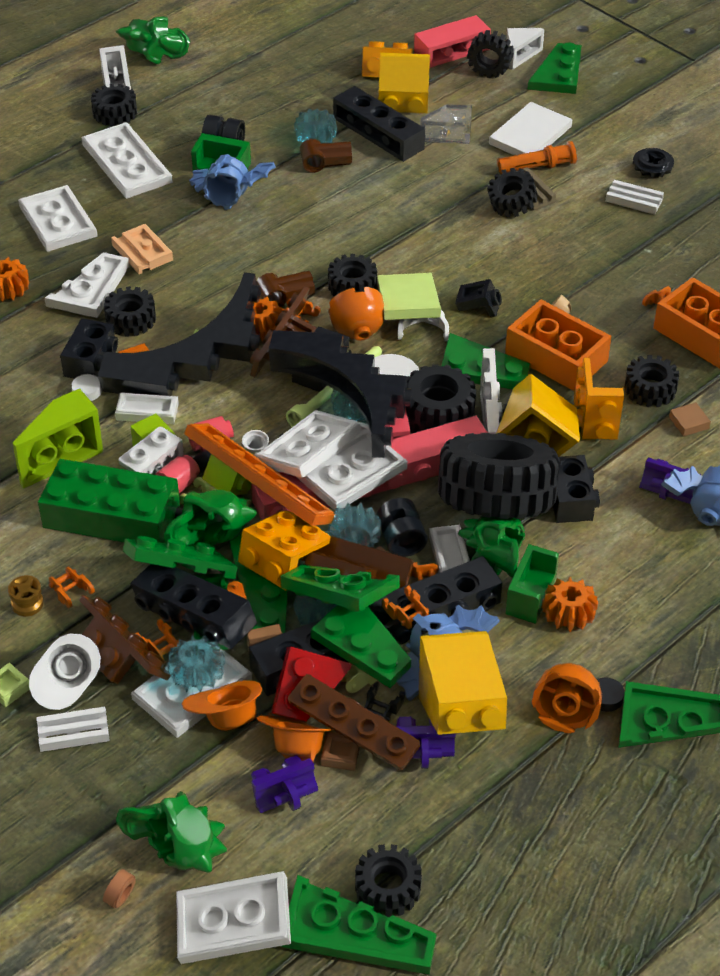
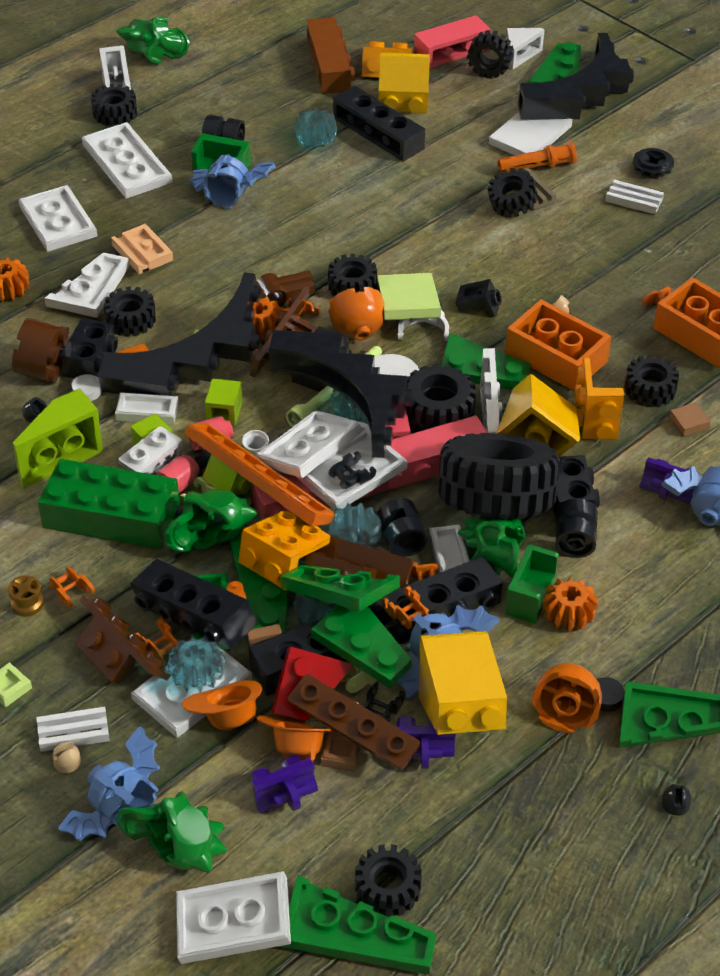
white piece [29,633,101,710] -> none
nougat tile [103,869,136,908] -> none
green wing [123,536,238,579] -> none
reddish brown piece [300,139,352,173] -> none
clear slope [420,104,472,144] -> none
none -> reddish brown brick [12,318,69,383]
none -> black hinge [22,397,47,423]
none -> tan hinge [52,742,81,773]
none -> medium blue helmet [58,726,160,841]
none -> lime brick [205,378,242,427]
none -> dark orange brick [306,17,355,94]
none -> black piece [328,451,377,489]
none -> black arch [517,33,634,120]
none -> black wheel [555,498,598,558]
none -> black hinge [662,784,692,816]

